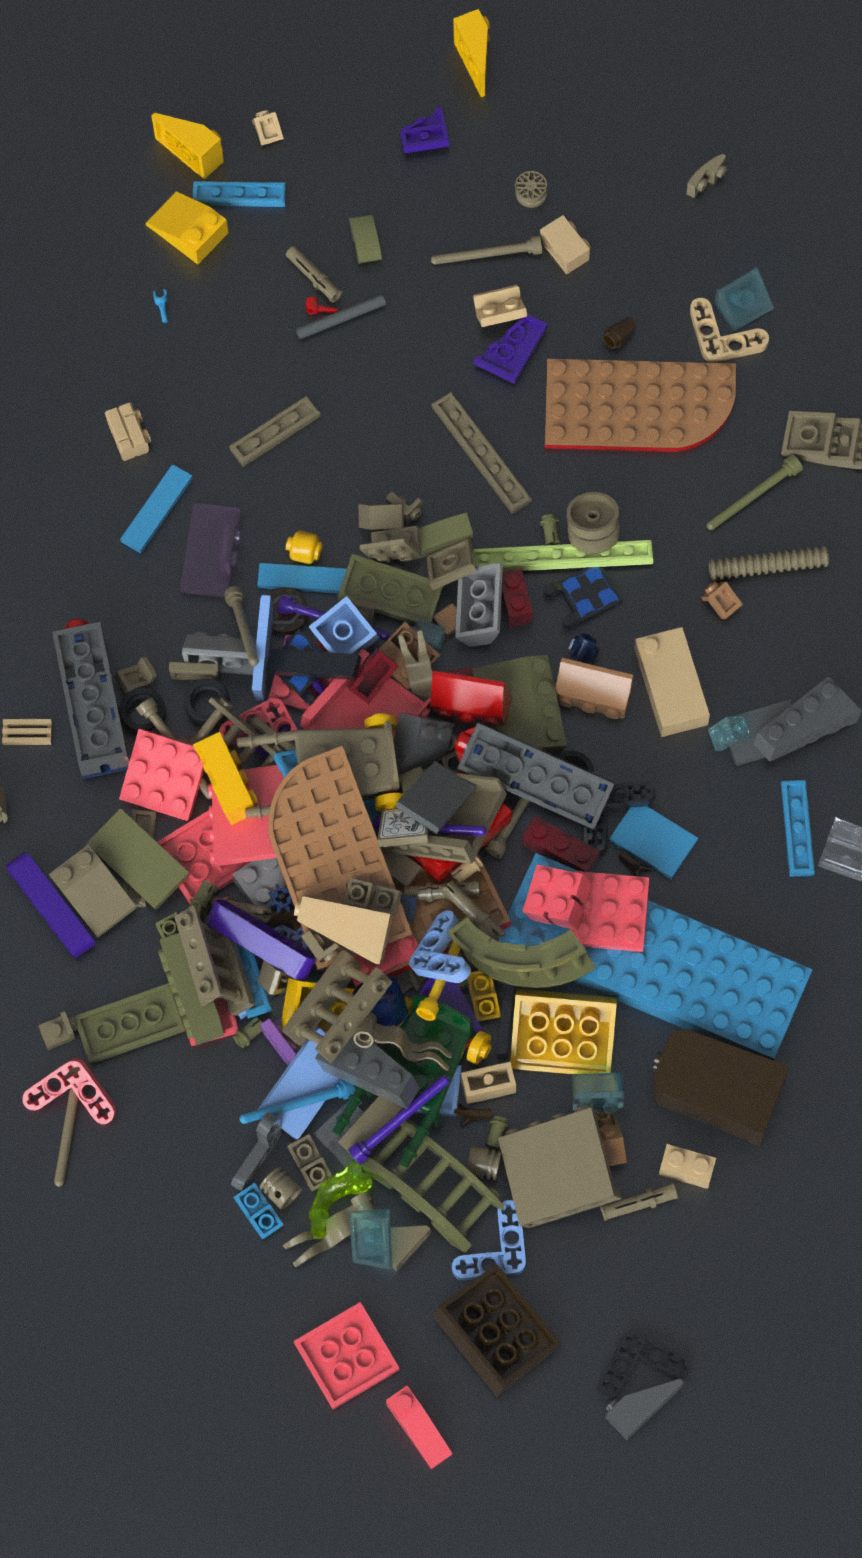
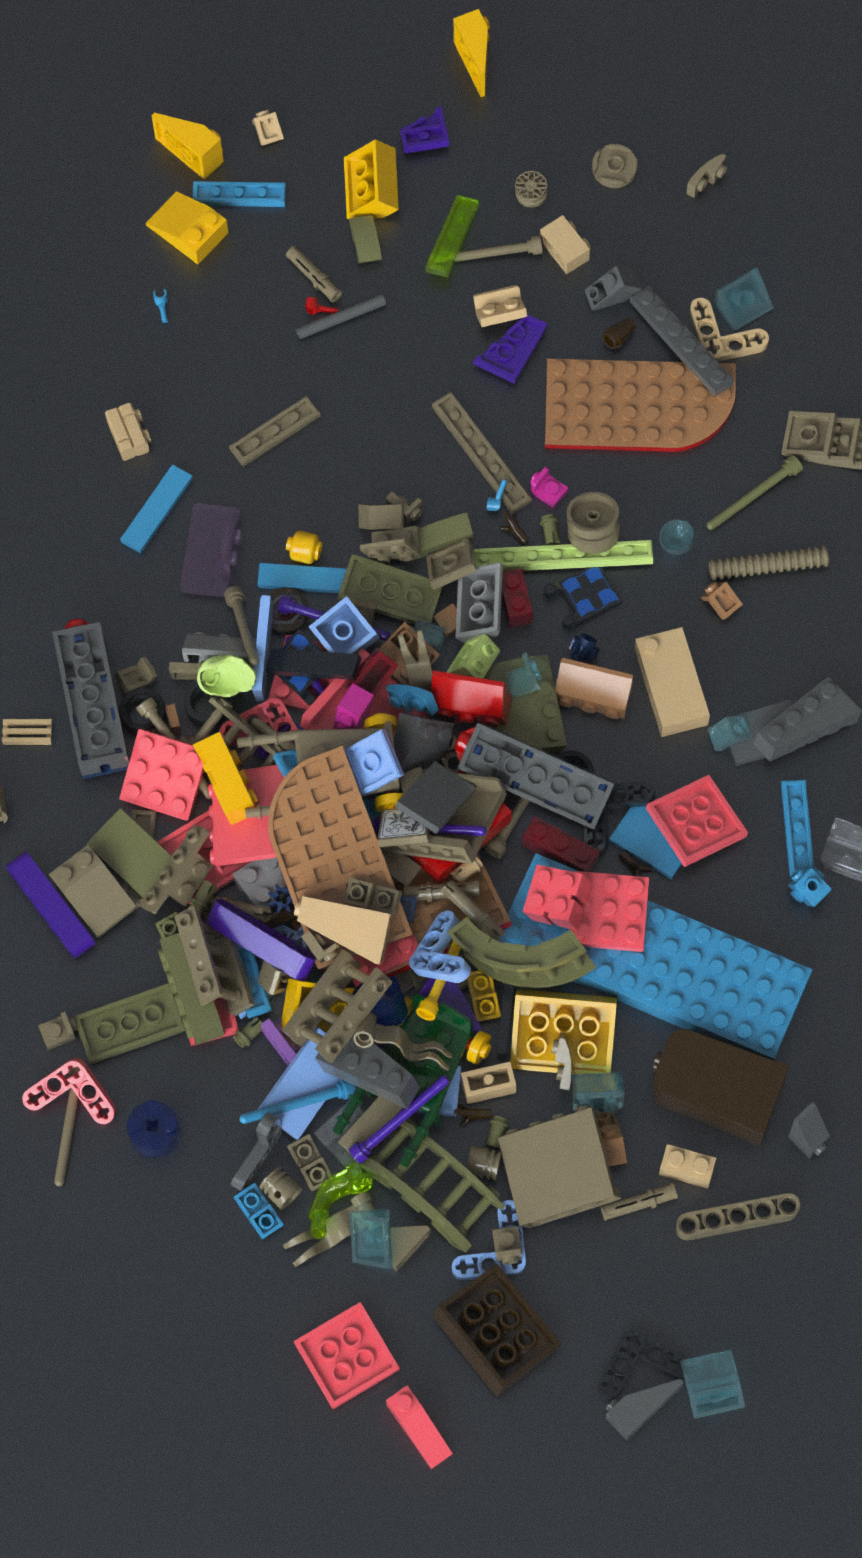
none -> clear blue brick [126,1100,180,1157]
none -> dark tan bracket [140,824,213,914]
none -> medium nougat tile [165,704,182,736]
none -> yellowish green hair [197,655,257,698]
none -> dark pink brick [333,683,374,729]
none -> yellow slope [344,139,399,219]
none -> light blue tile [344,729,404,796]
none -> dark azure slope [386,684,439,716]
none -> clear neon green tile [425,195,479,278]
none -> yellowish green bracket [446,634,500,679]
none -> dark azure hand [487,479,508,511]
none -> dark tan bracket [492,1226,522,1265]
none -> dark brown bar [500,510,530,545]
none -> clear light blue bracket [505,652,542,698]
none -> dark pink bracket [530,467,568,509]
none -> slope [551,1032,572,1090]
none -> dark grey slope [584,265,642,311]
none -> dark tan tile [592,144,638,188]
none -> dark grey plate [630,286,734,397]
none -> coral plate [645,775,748,867]
none -> clear light blue hair [659,519,695,556]
none -> dark tan beam [676,1193,800,1240]
none -> clear light blue slope [680,1349,745,1419]
none -> dark azure brick [788,868,831,907]
none -> dark grey slope [788,1102,830,1159]

